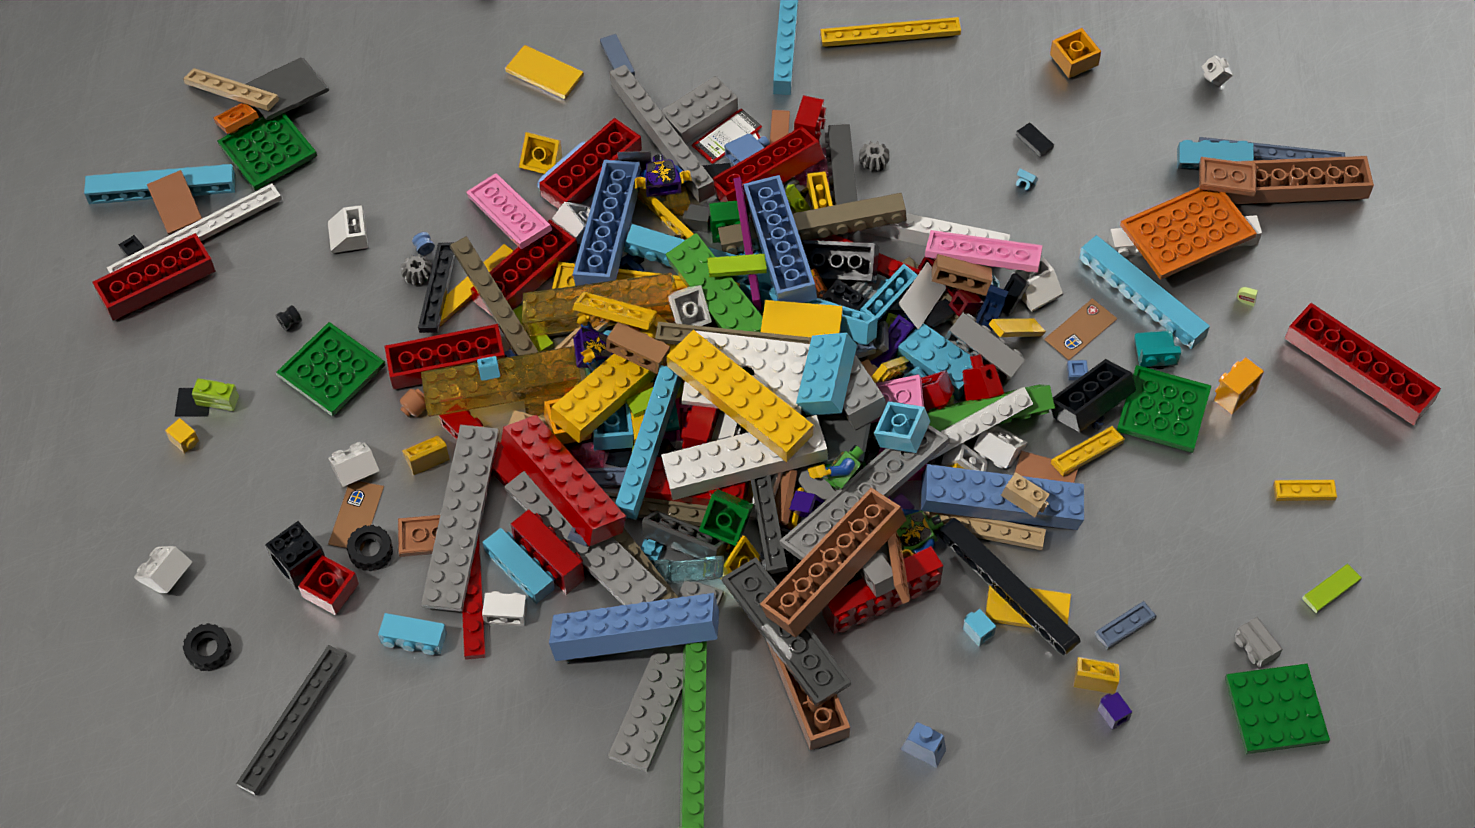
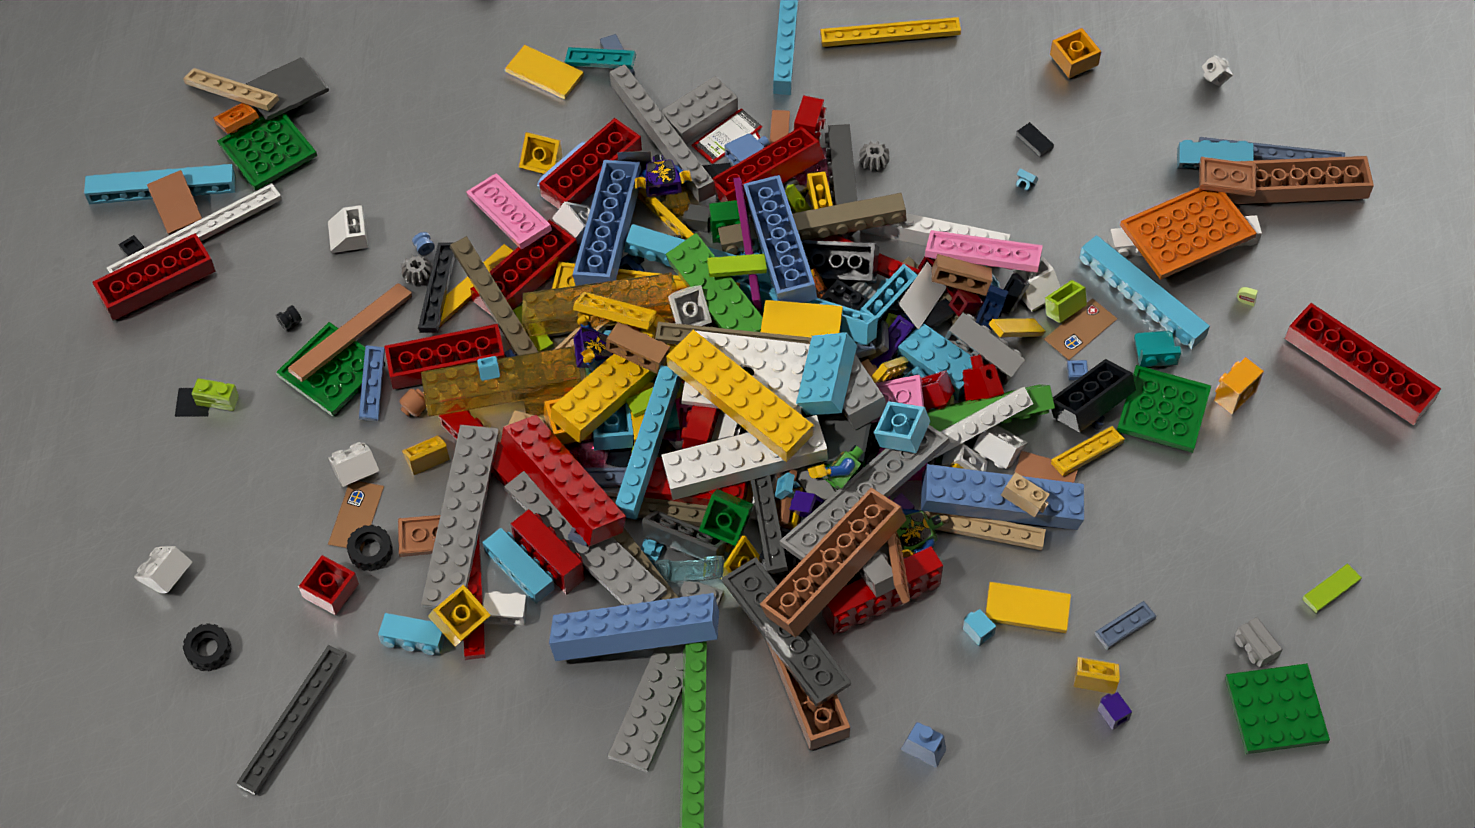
yellow brick [165,418,199,454] -> none
black brick [265,521,325,590] -> none
black beam [938,518,1081,656] -> none
yellow tile [1273,480,1337,501] -> none
none -> nougat tile [288,283,412,382]
none -> medium blue tile [358,345,385,422]
none -> yellow brick [428,584,491,647]
none -> teal plate [564,47,636,69]
none -> medium azure tile [775,472,800,499]
none -> lime brick [1045,280,1087,323]

